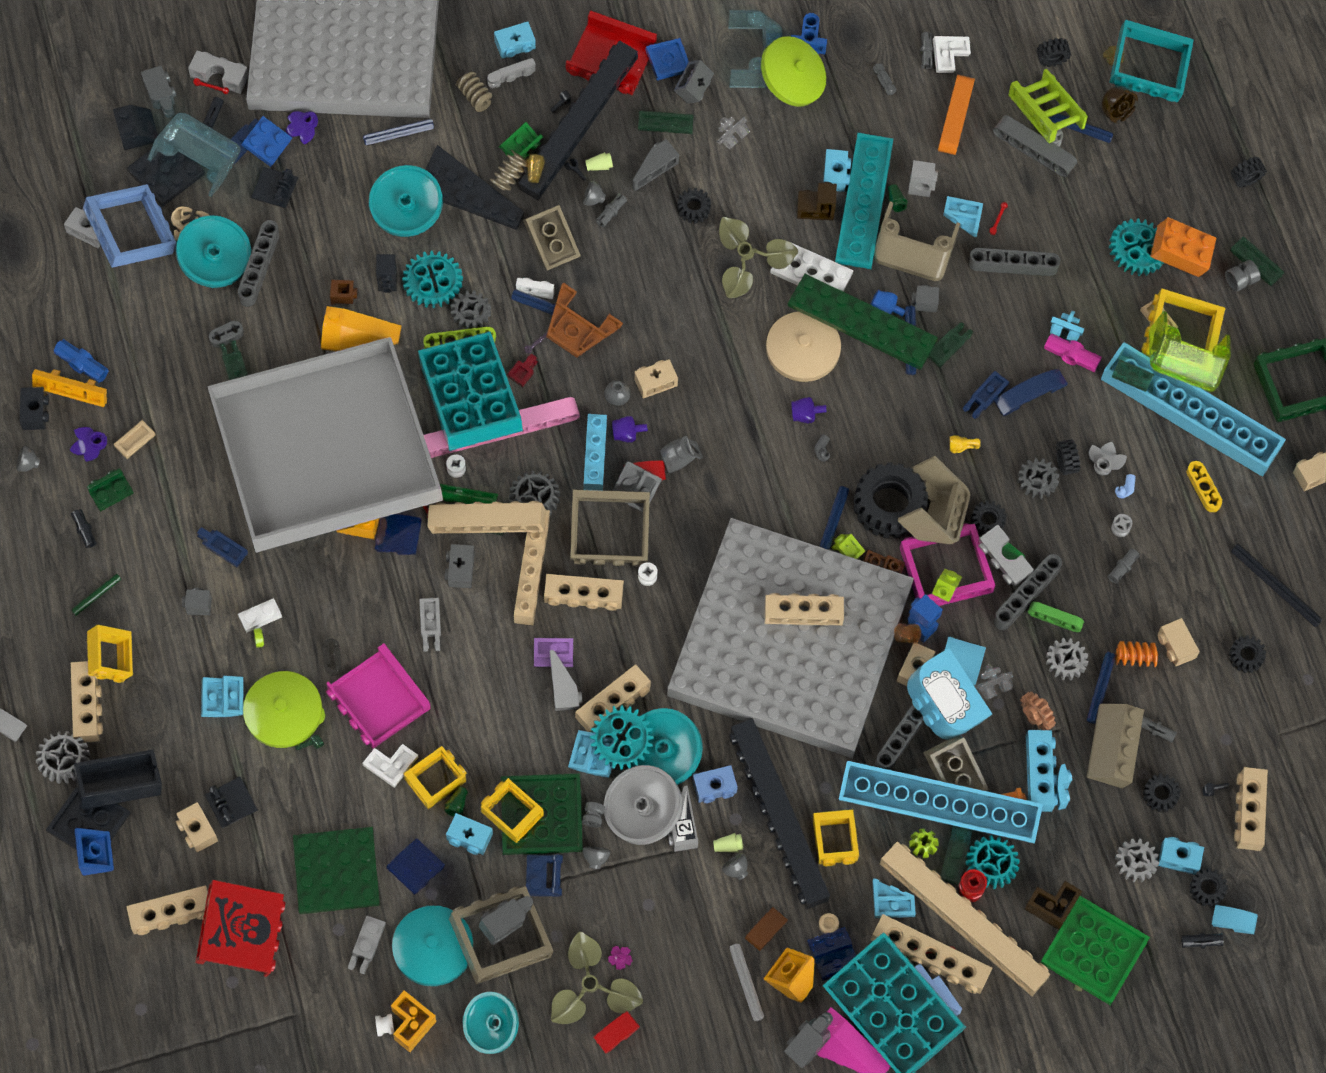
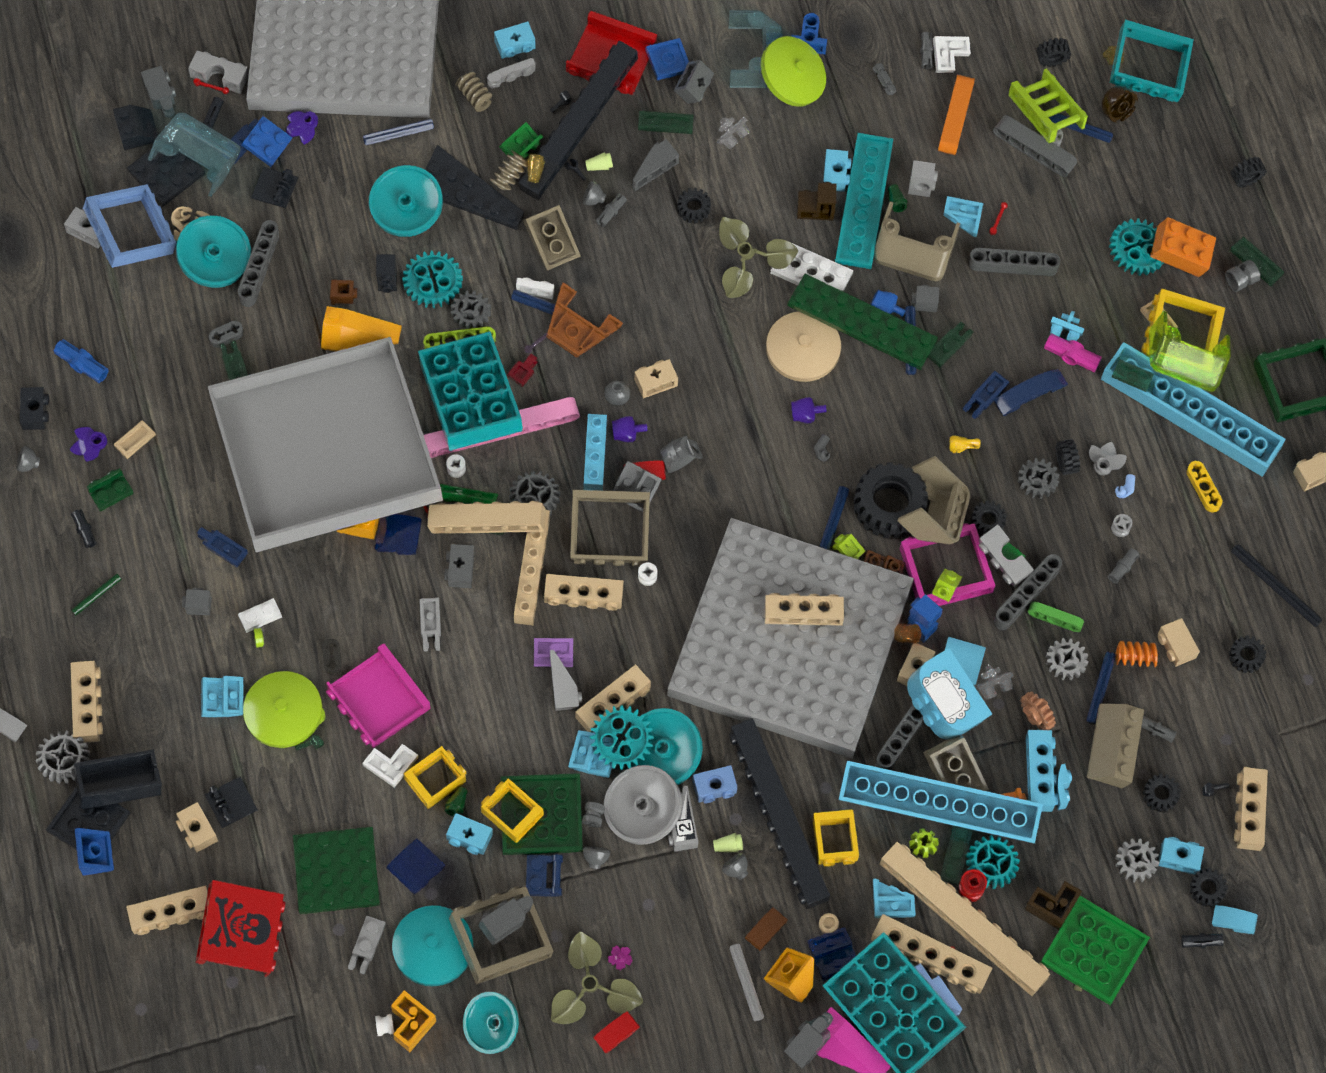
light orange hinge [32,369,107,407] -> none
yellow window [87,625,133,683] -> none

